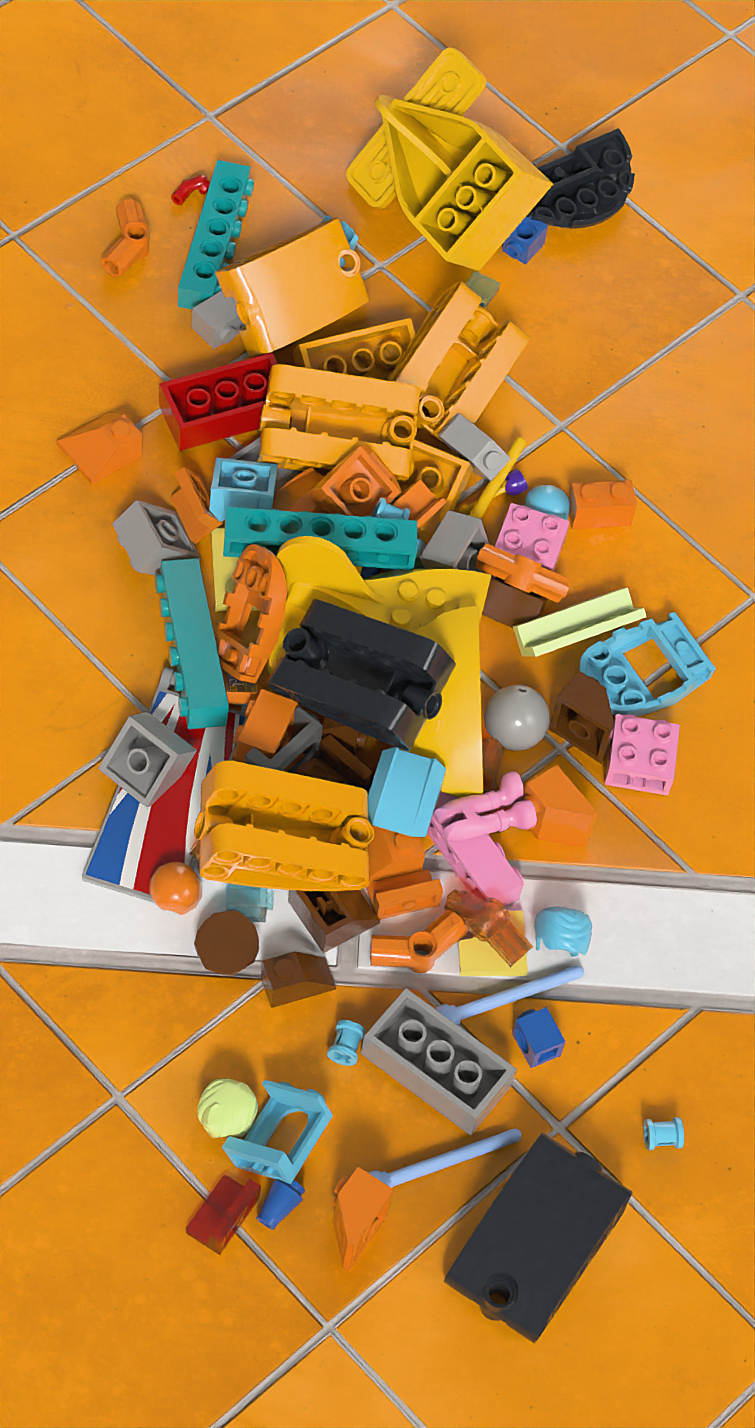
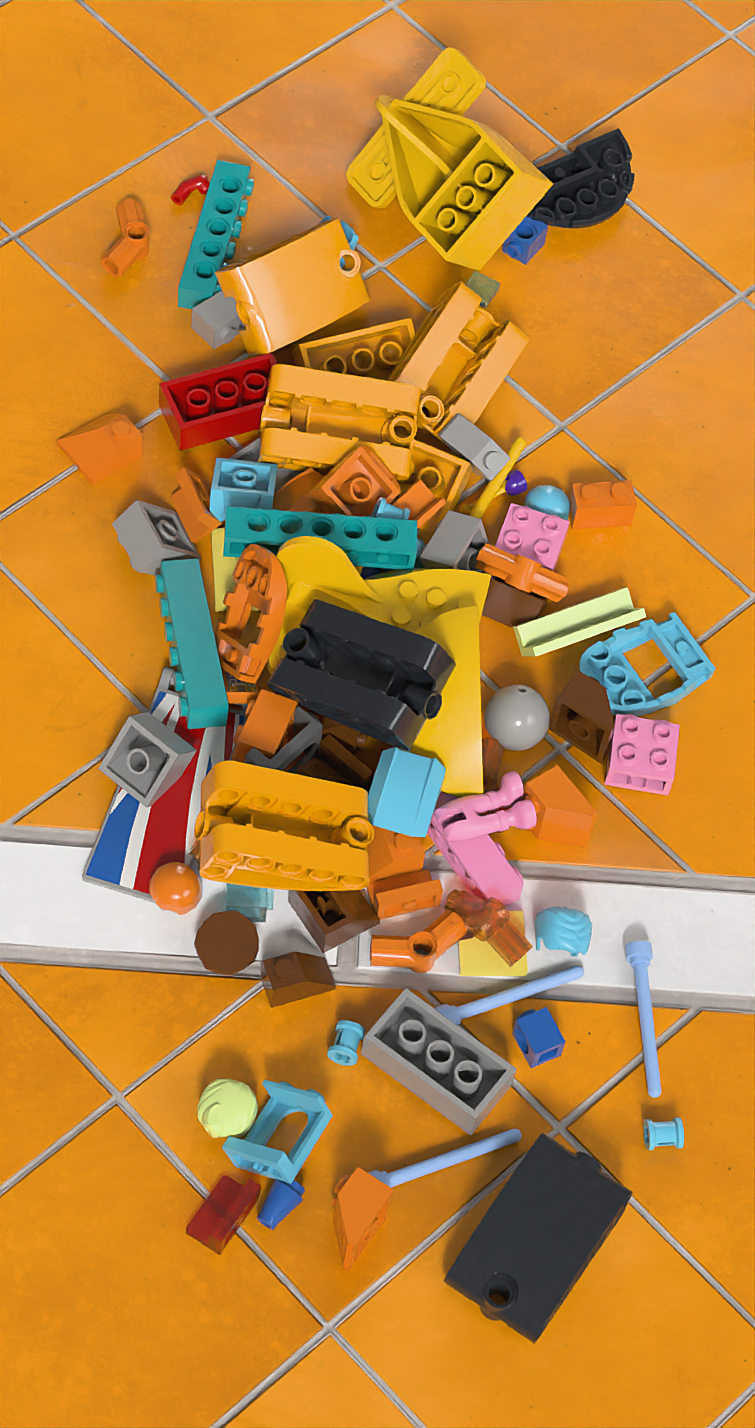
none -> light blue piece [625,941,662,1098]

